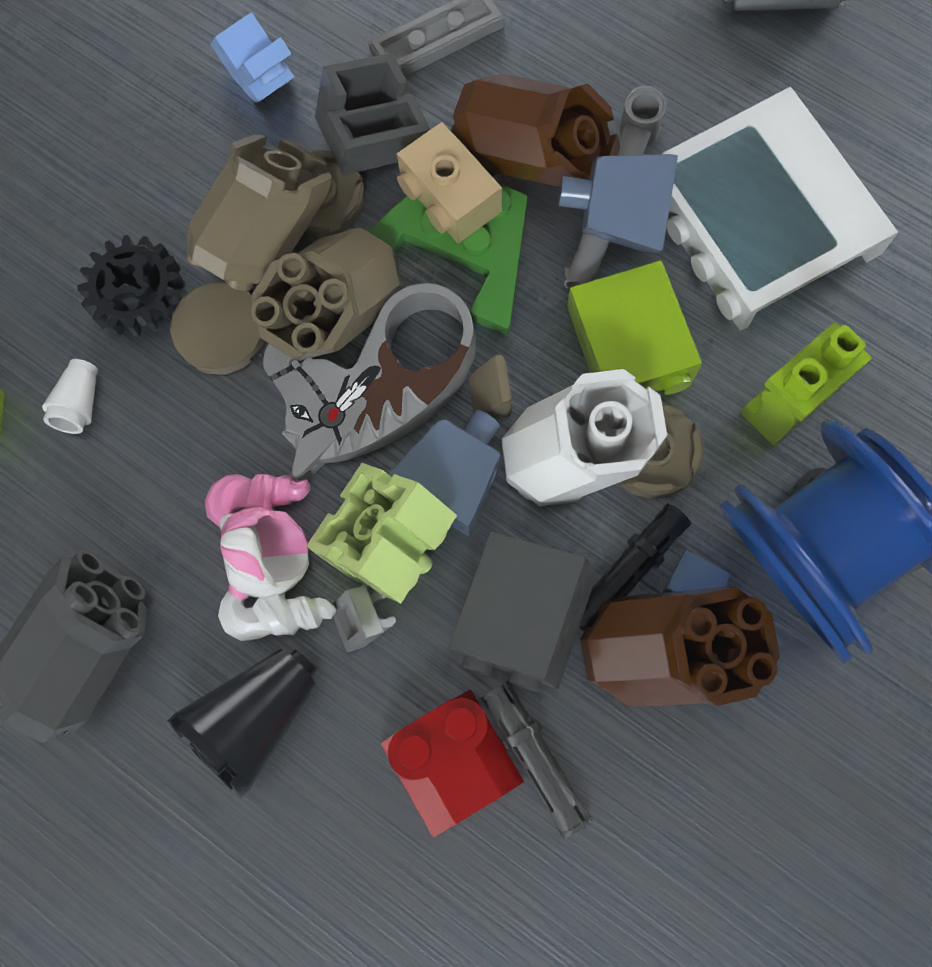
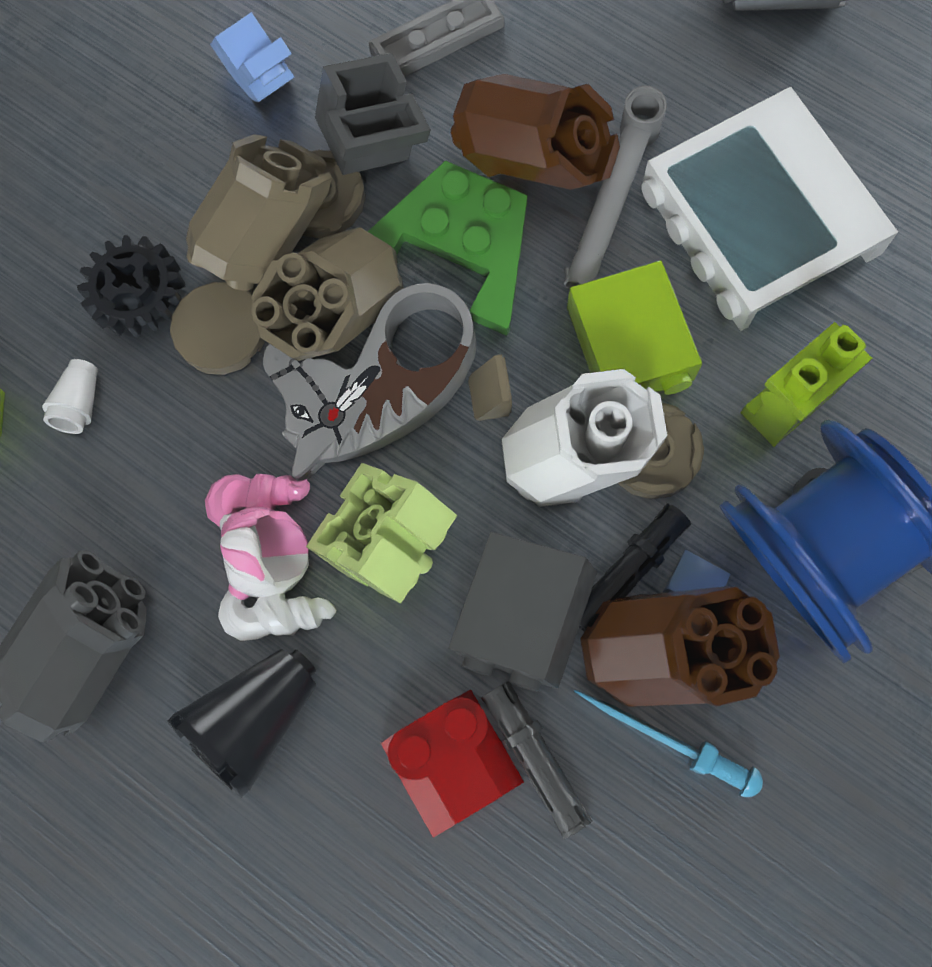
light grey tile [332,585,396,653] -> none
sand blue torso [388,410,501,537] -> none
tan brick [397,122,502,244] -> none
sand blue torso [558,154,678,254] -> none
none -> medium azure sword [574,690,763,797]

